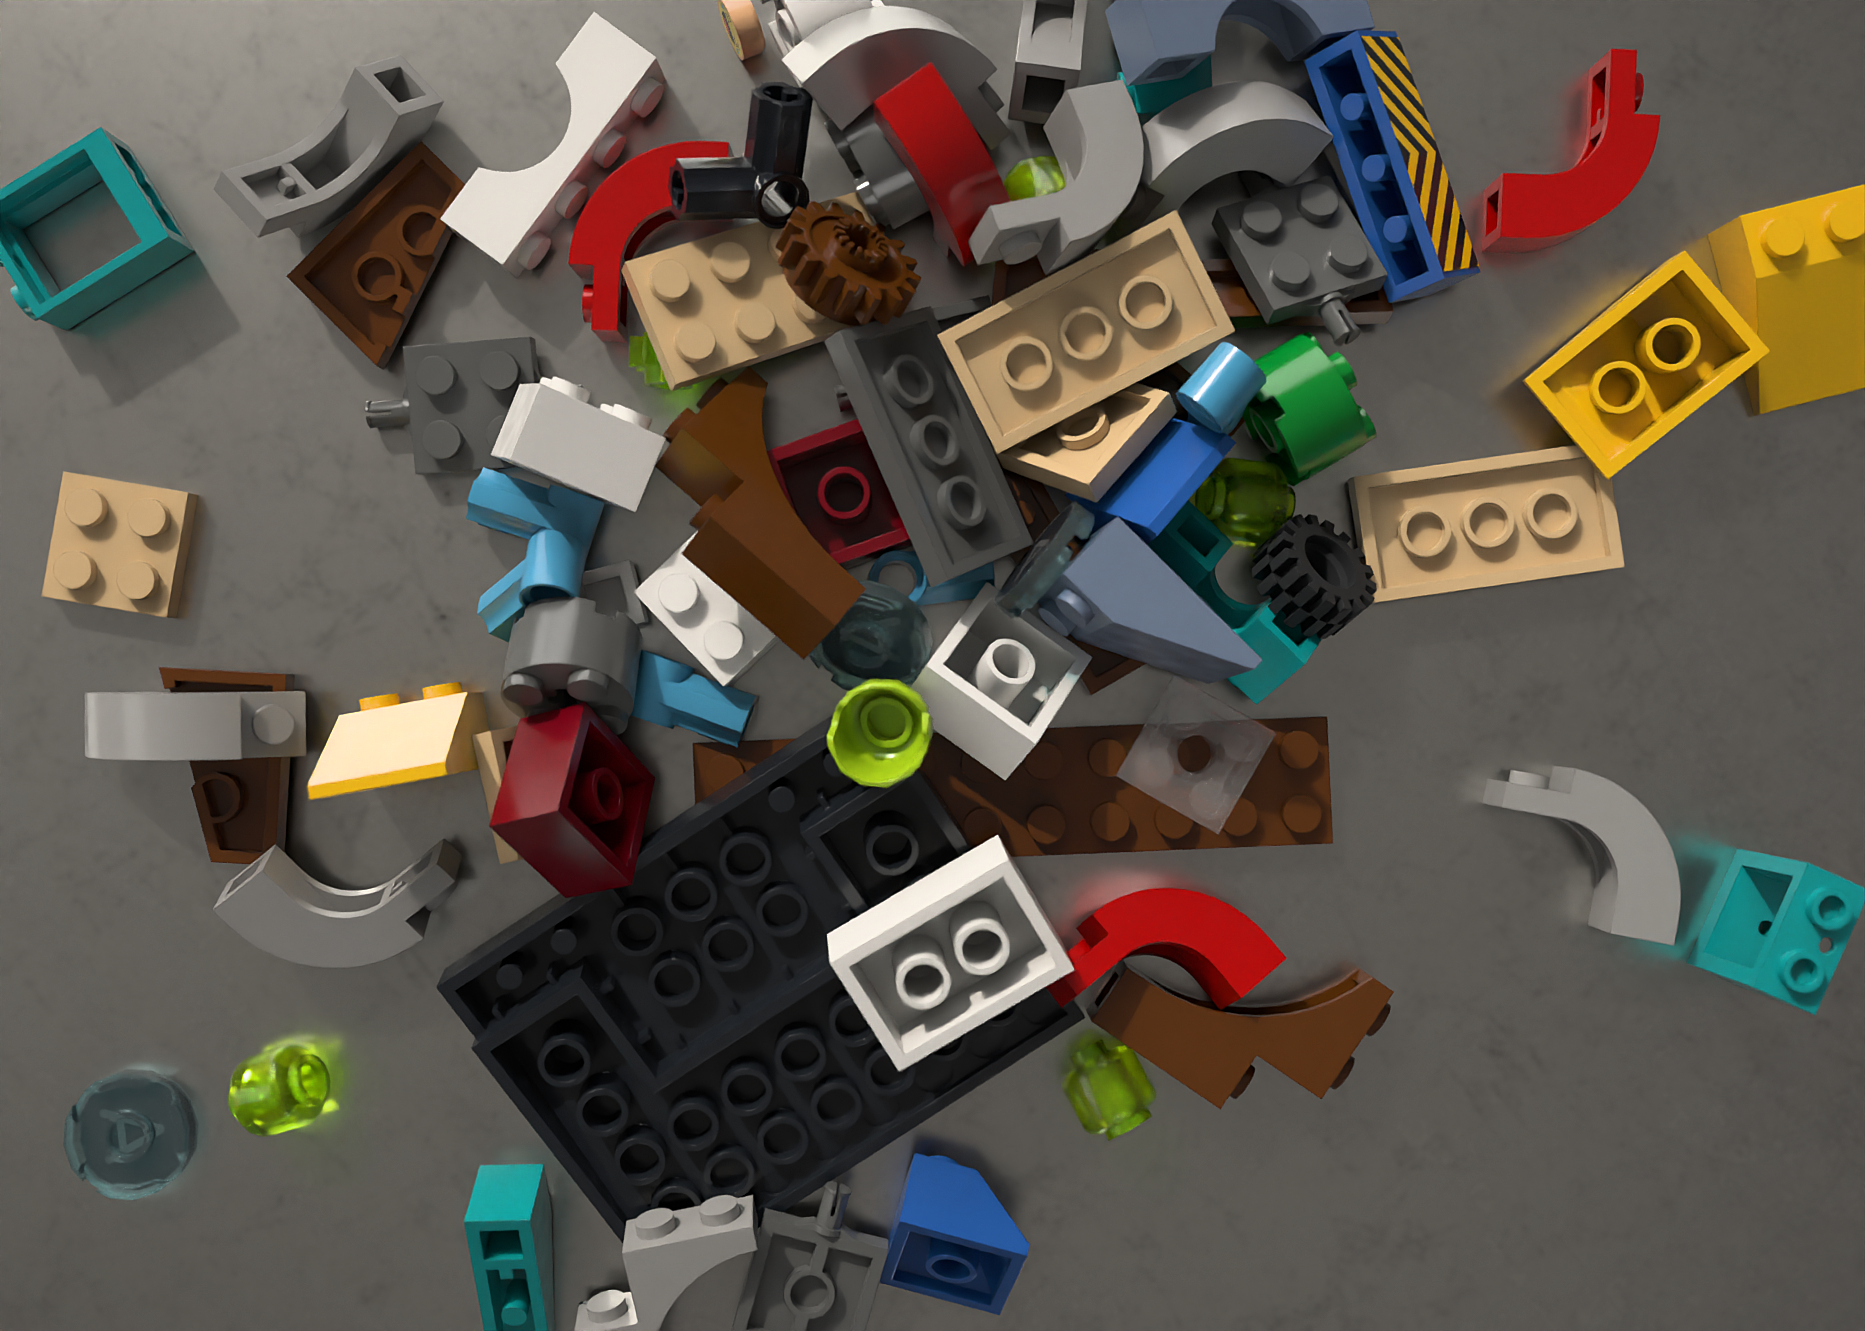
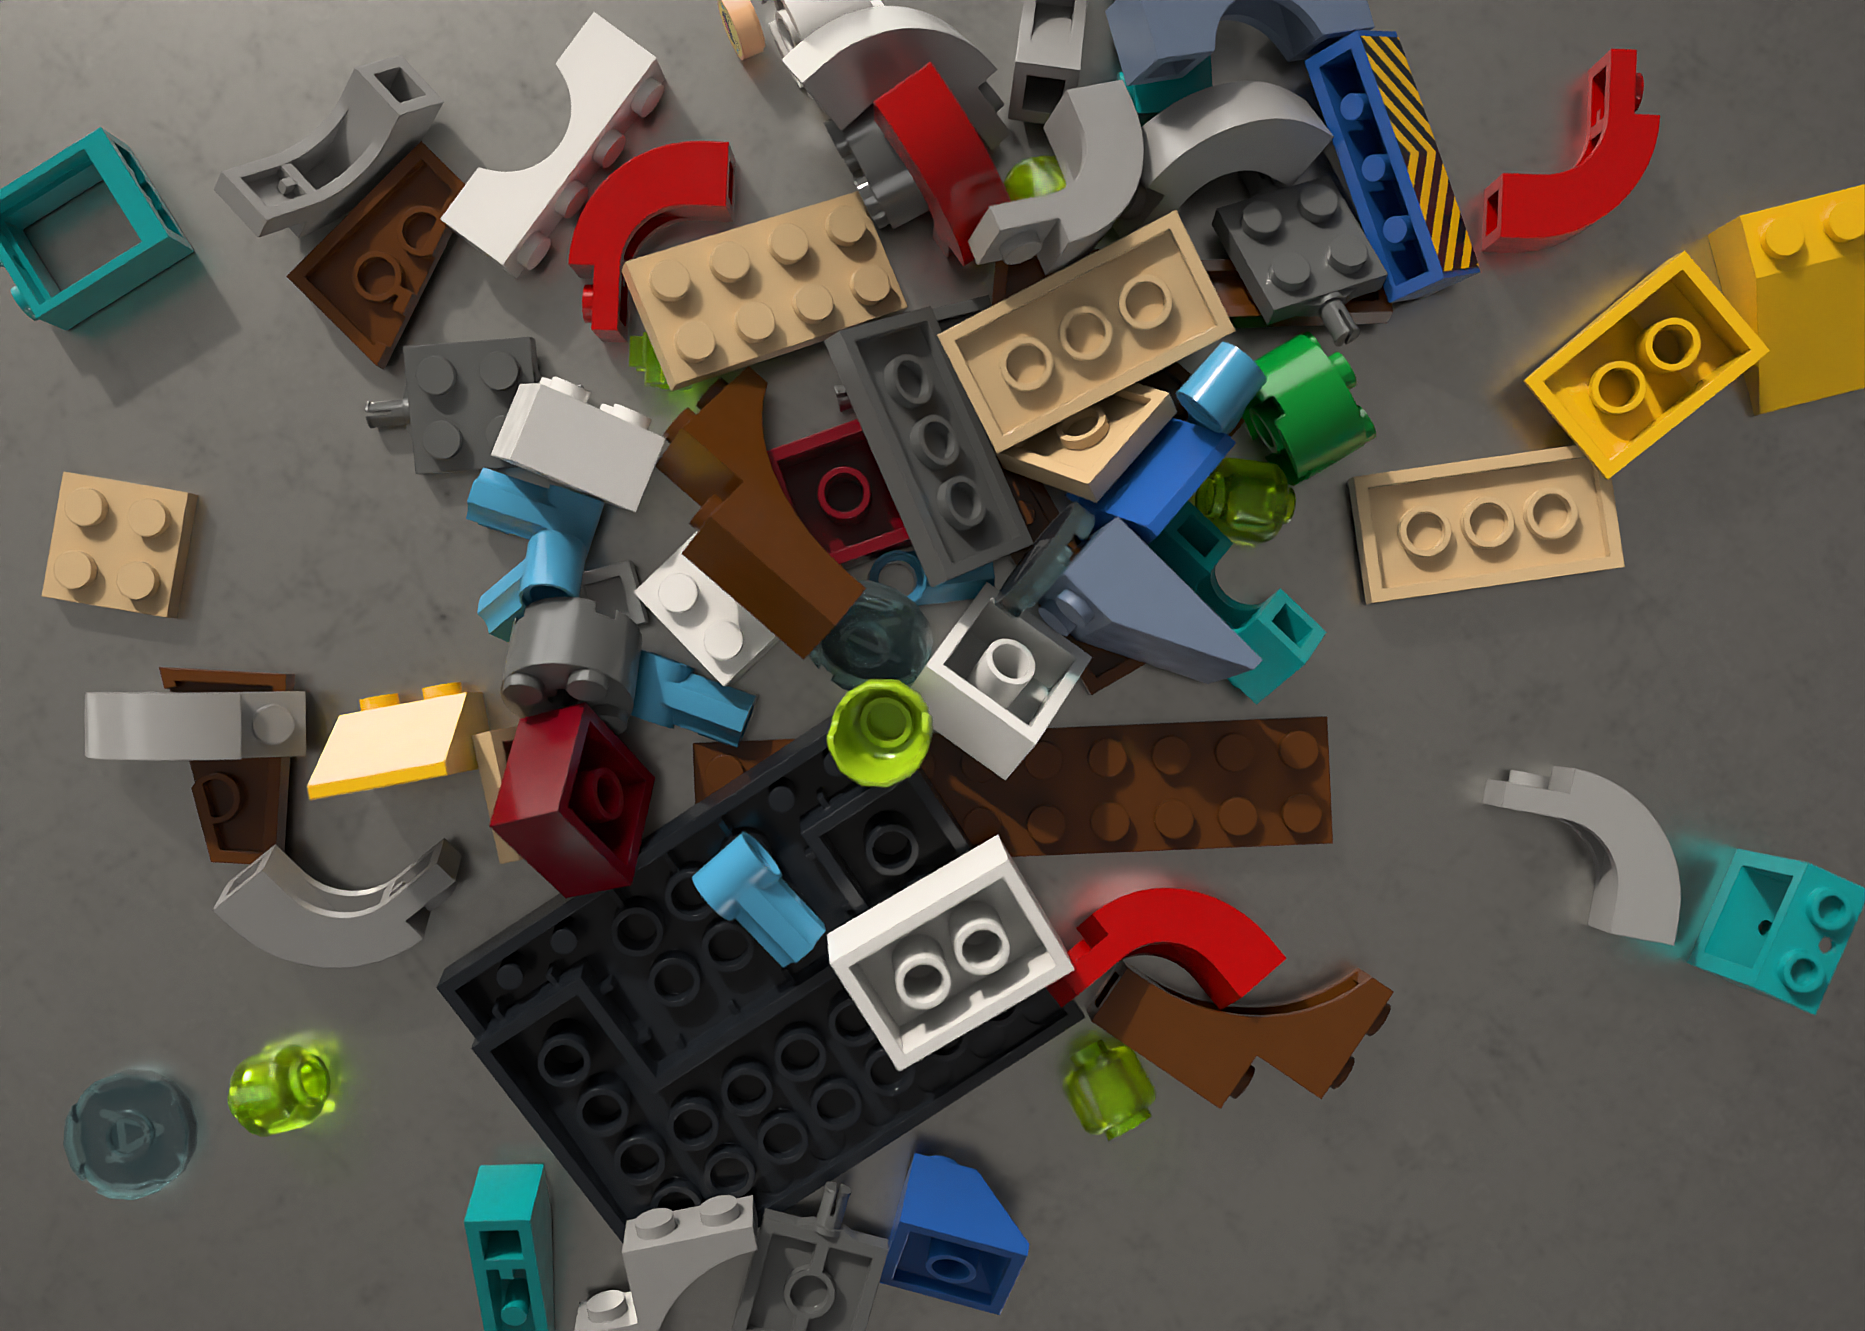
black piece [668,82,813,229] -> none
reddish brown gear [775,201,921,326] -> none
clear piece [1116,675,1276,834] -> none
black tyre [1251,514,1376,639] -> none
none -> dark azure piece [692,832,825,968]

